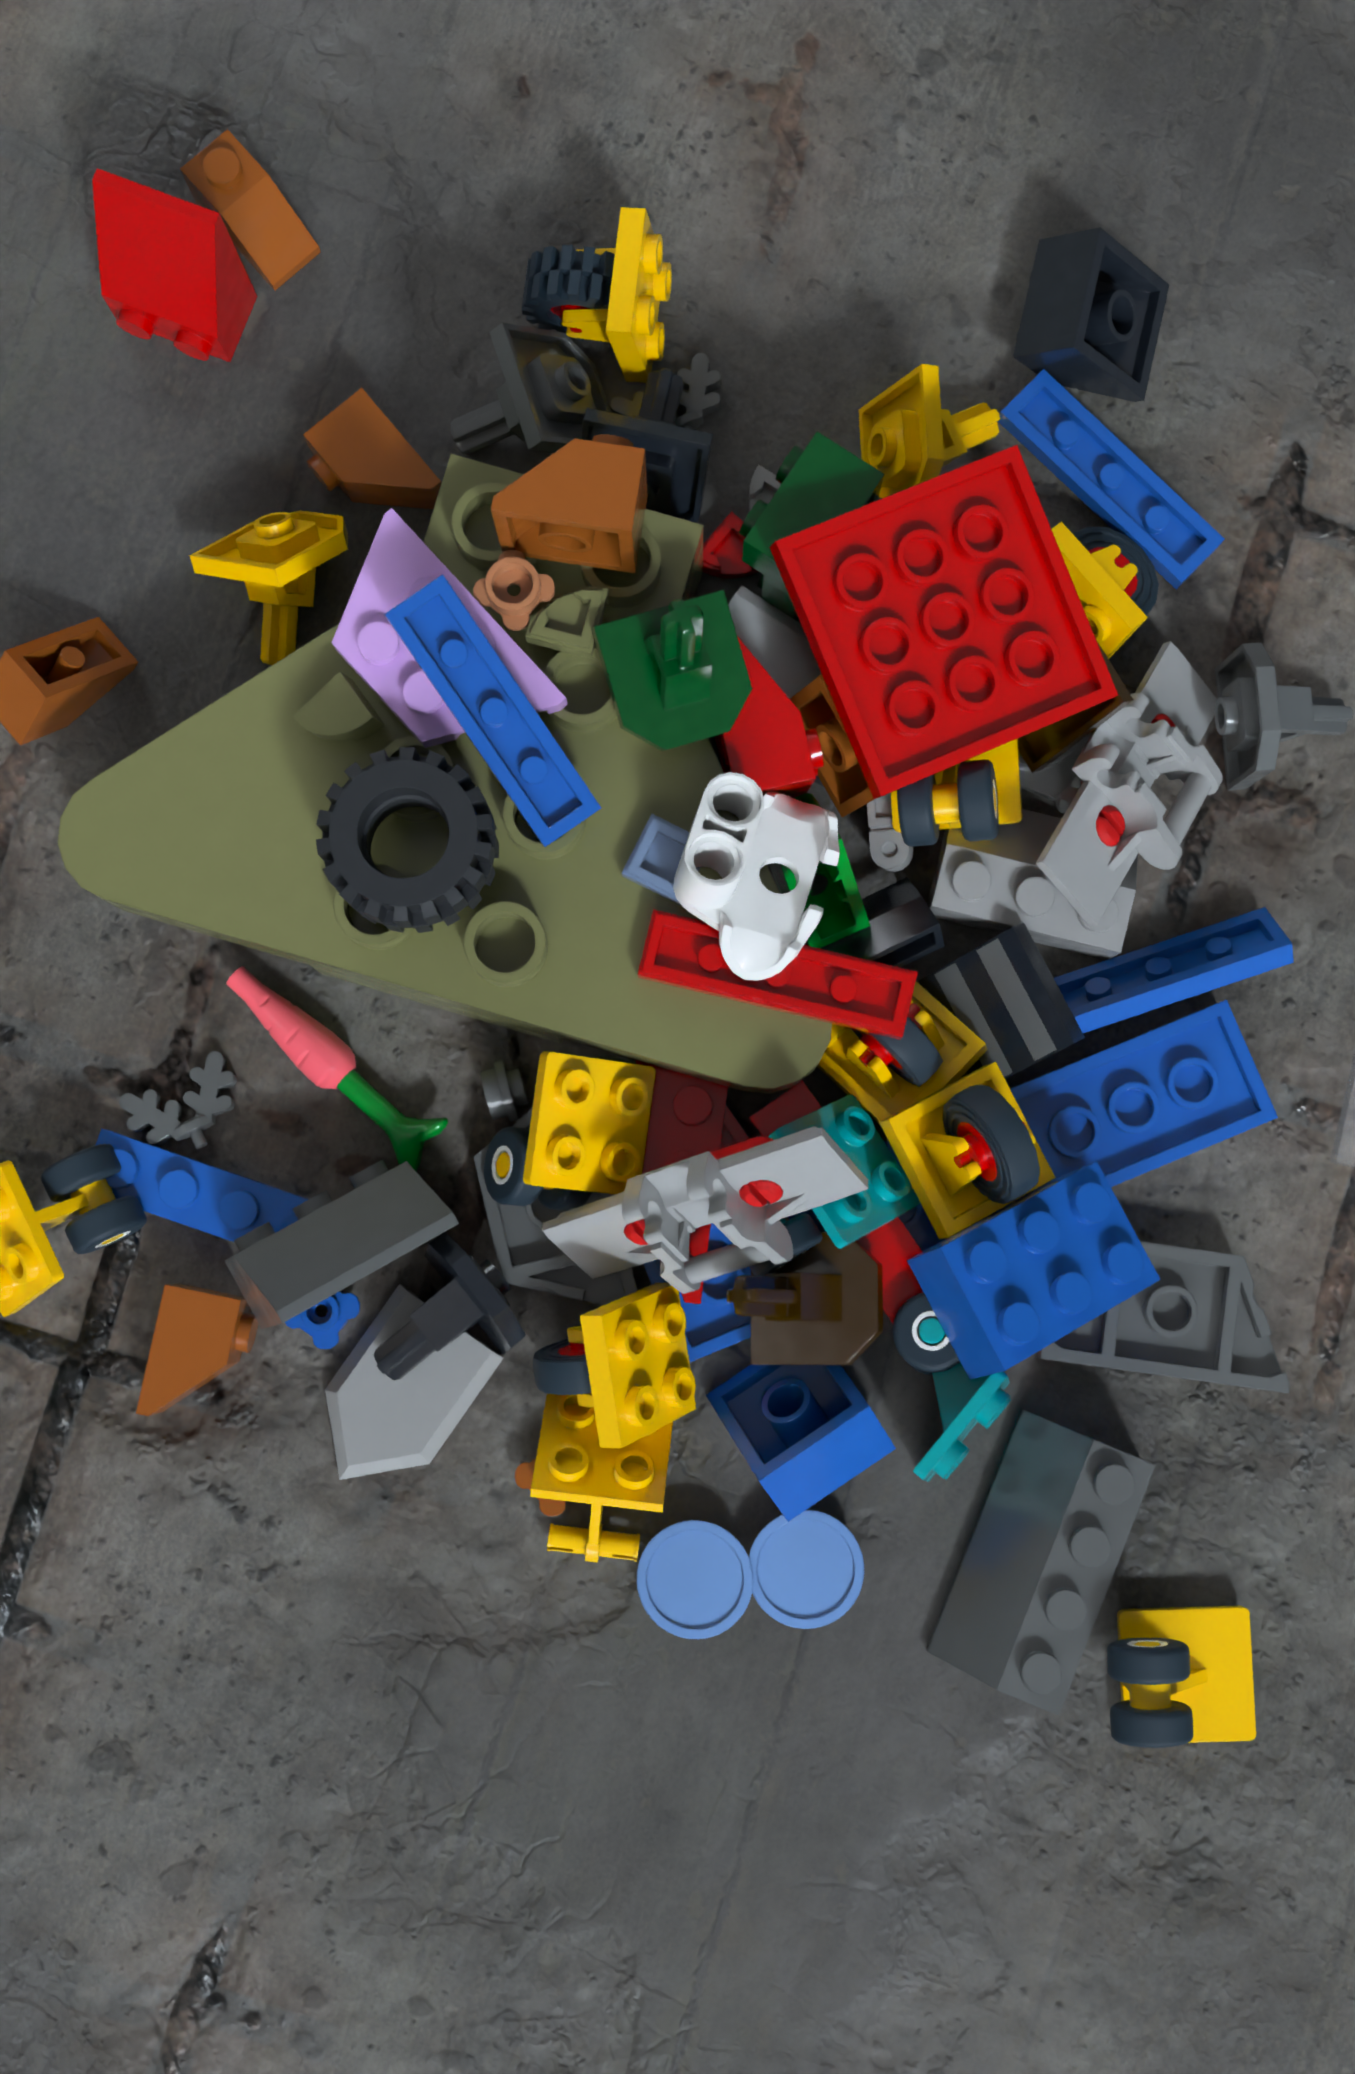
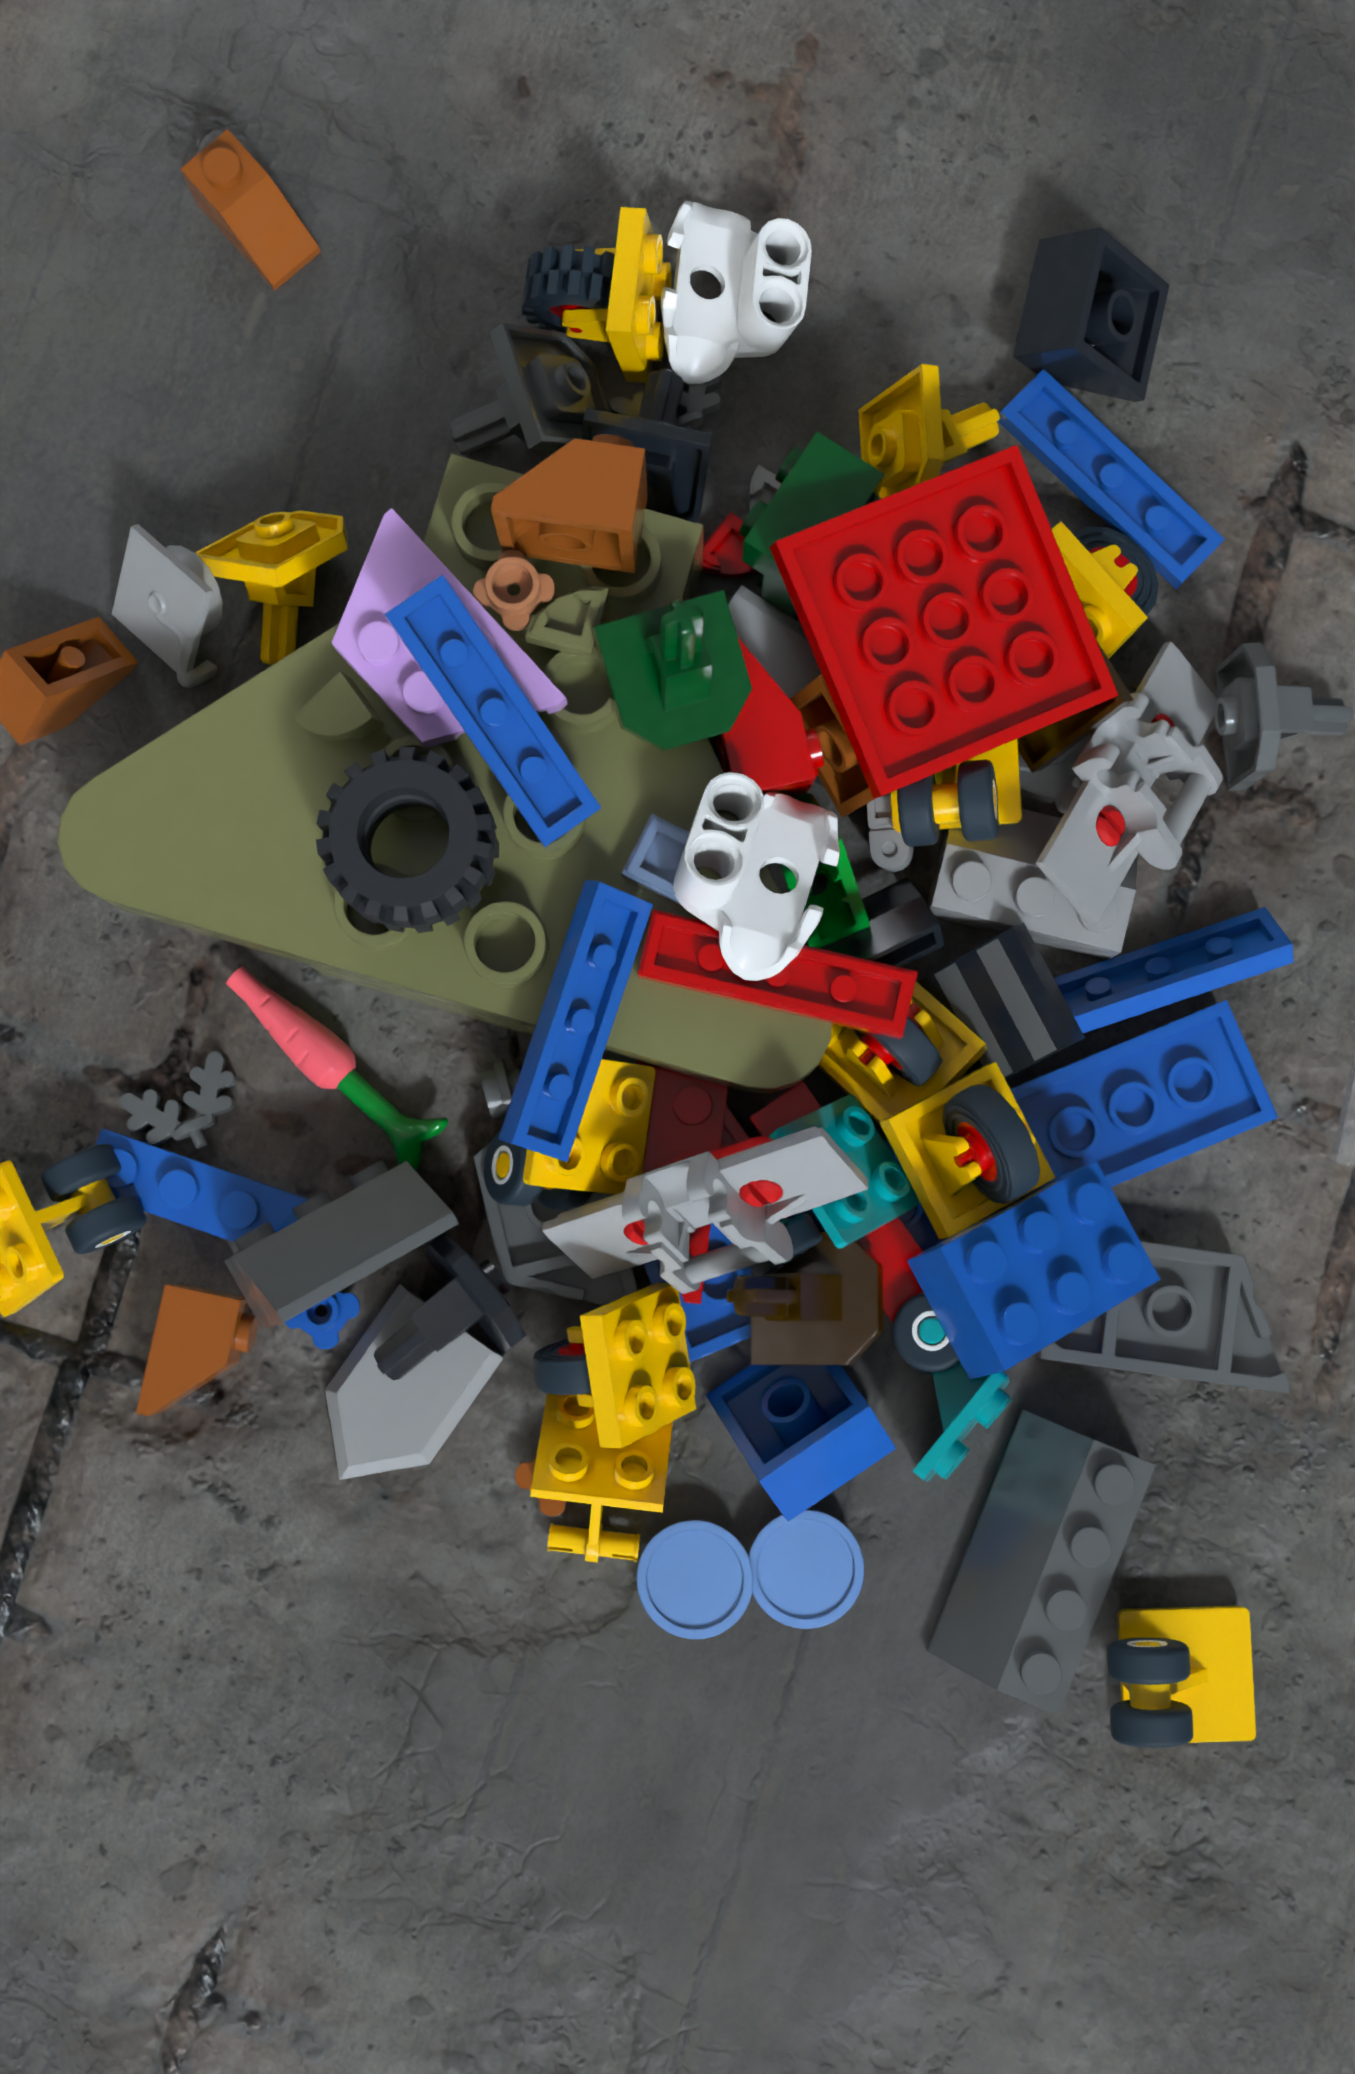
red slope [92,168,258,362] -> none
dark orange slope [303,388,442,509] -> none
none -> light grey hat [112,524,223,688]
none -> blue plate [498,880,653,1162]
none -> white piece [660,200,812,384]

